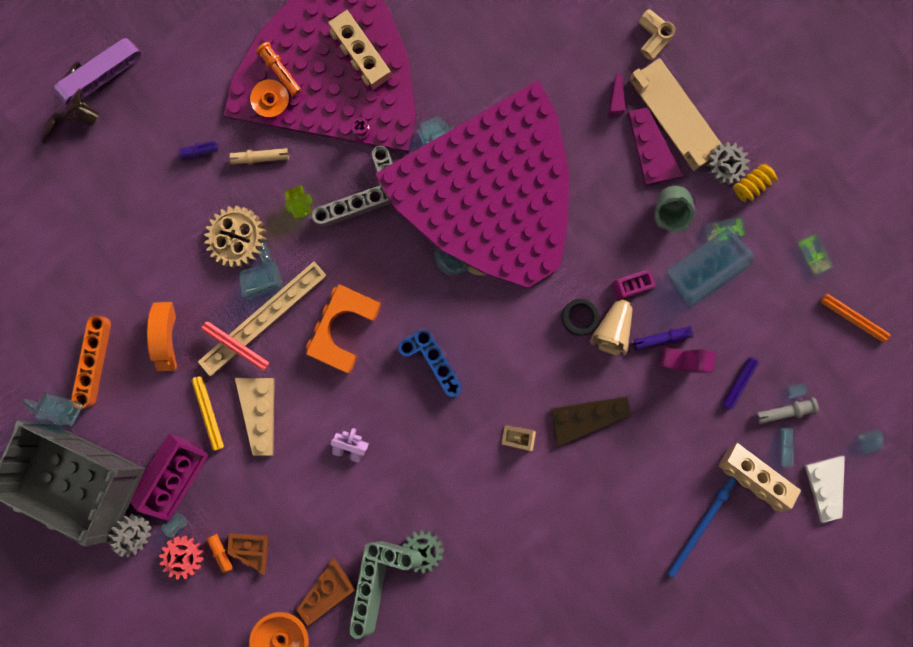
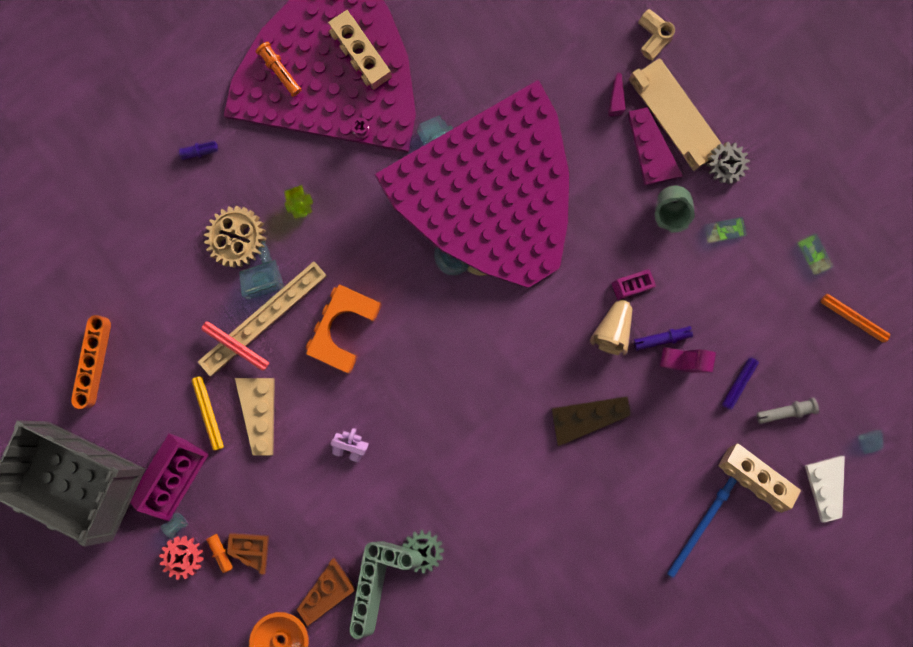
clear light blue bracket [23,392,83,426] -> none
dark brown plant [42,61,99,145] -> none
medium lavender beam [52,38,141,106] -> none
light grey gear [108,514,152,557] -> none
orange arch [147,302,177,371] -> none
tan pin [230,148,289,165] -> none
orange dish [250,79,289,118] -> none
light grey beam [312,146,393,227] -> none
blue beam [398,329,462,397] -> none
tan slope [502,425,536,451] -> none
black tyre [561,298,599,336] -> none
clear light blue slope [666,228,753,308] -> none
yellow piece [733,163,778,202] -> none
clear light blue axle [779,428,795,467] -> none
clear light blue piece [786,383,807,398] -> none

